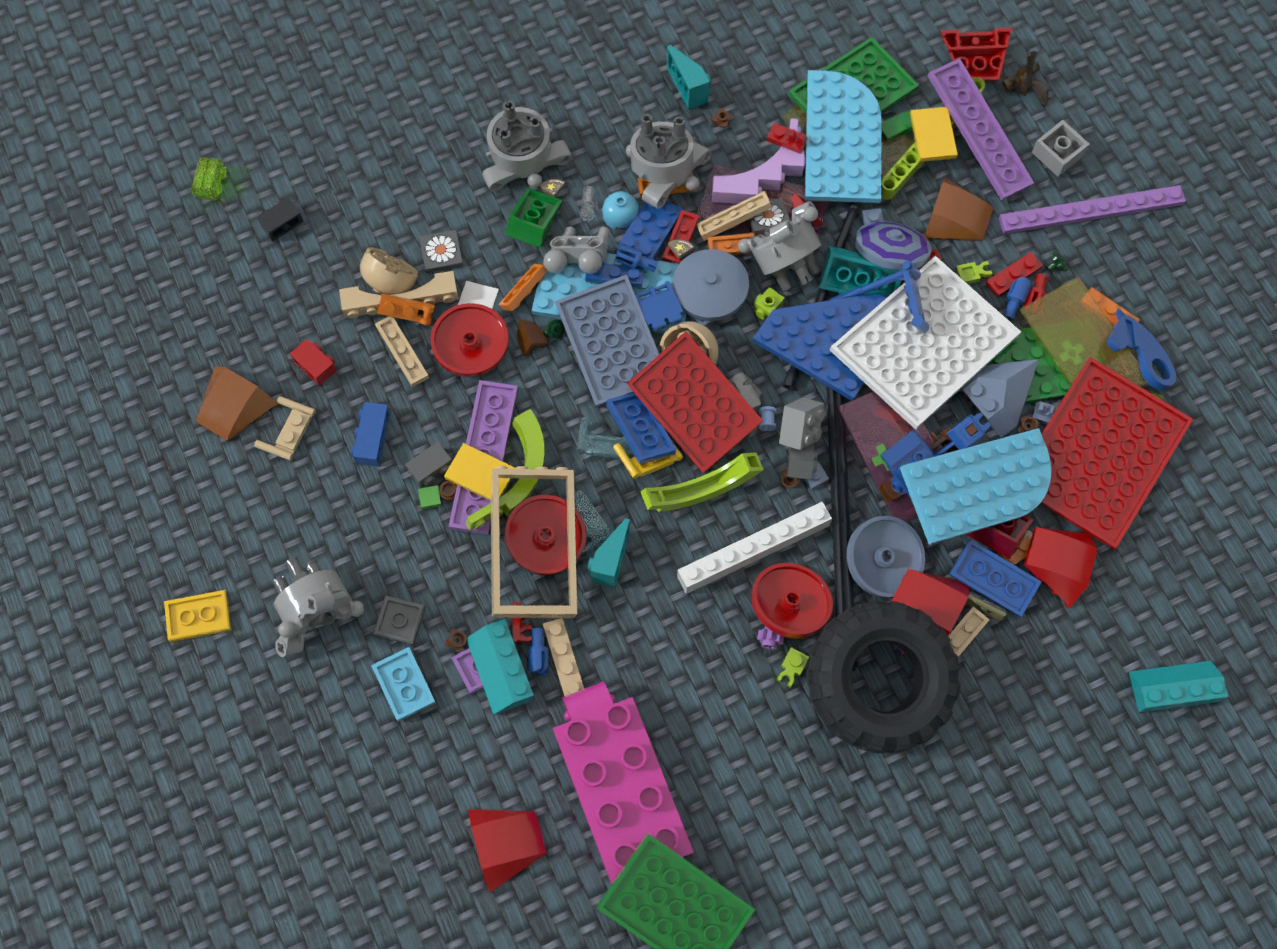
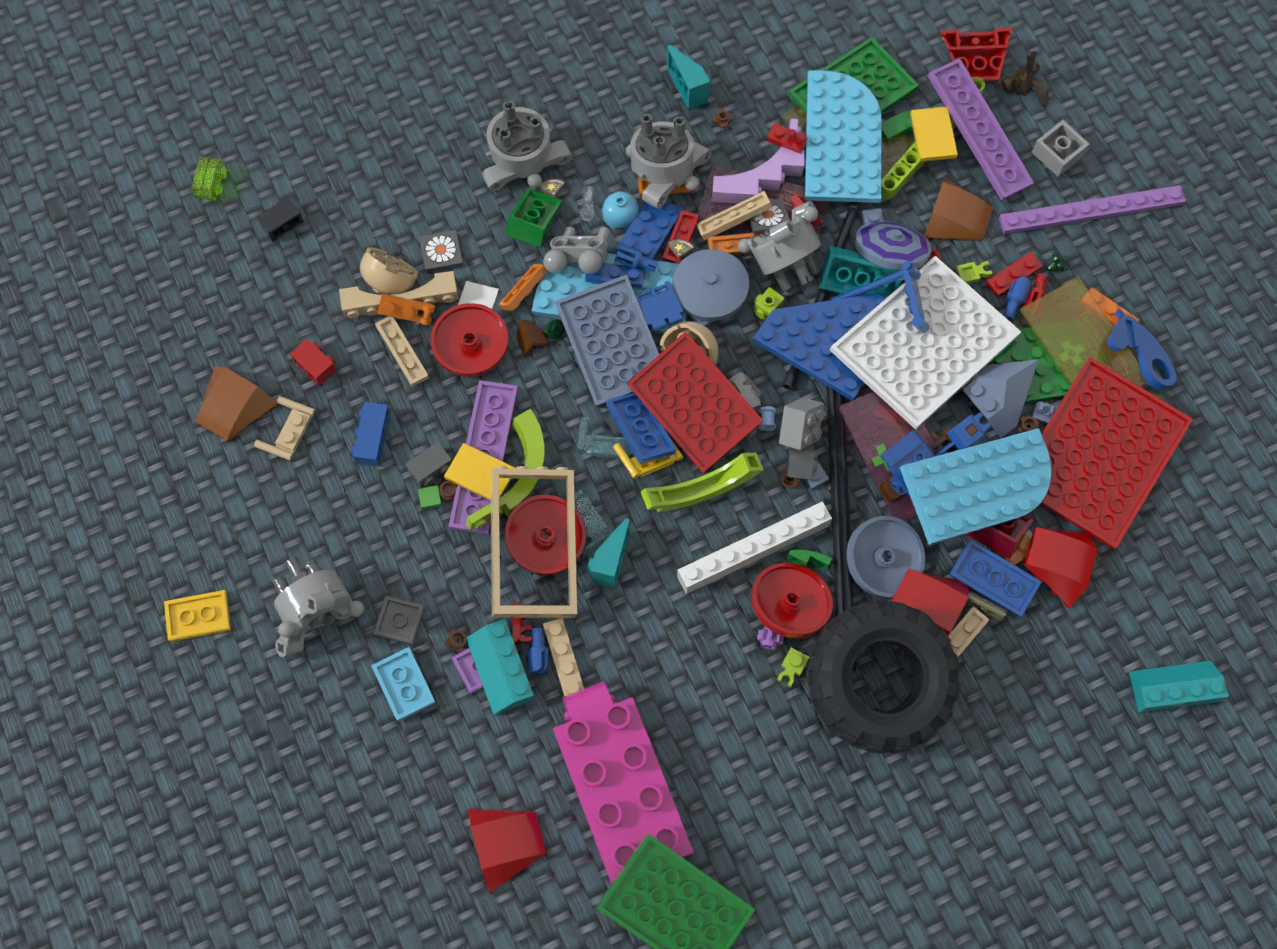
none -> green slope [787,550,832,571]

